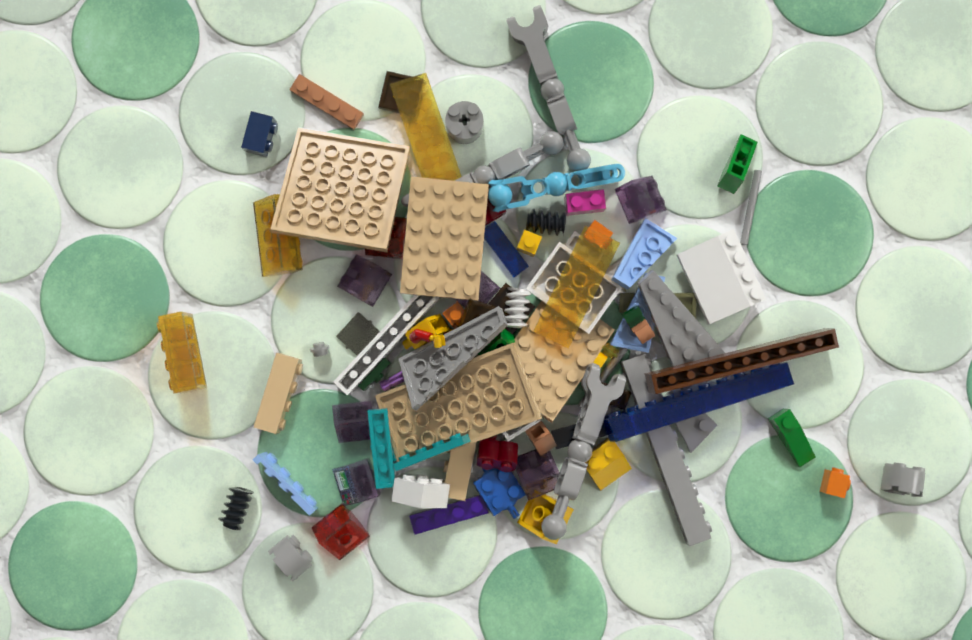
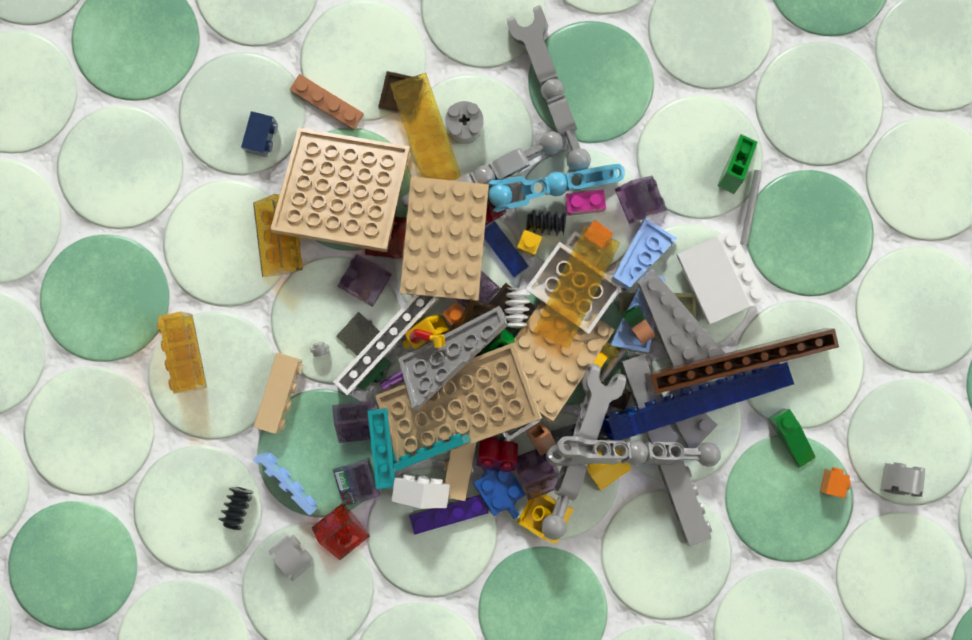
none -> light grey piece [546,436,721,467]

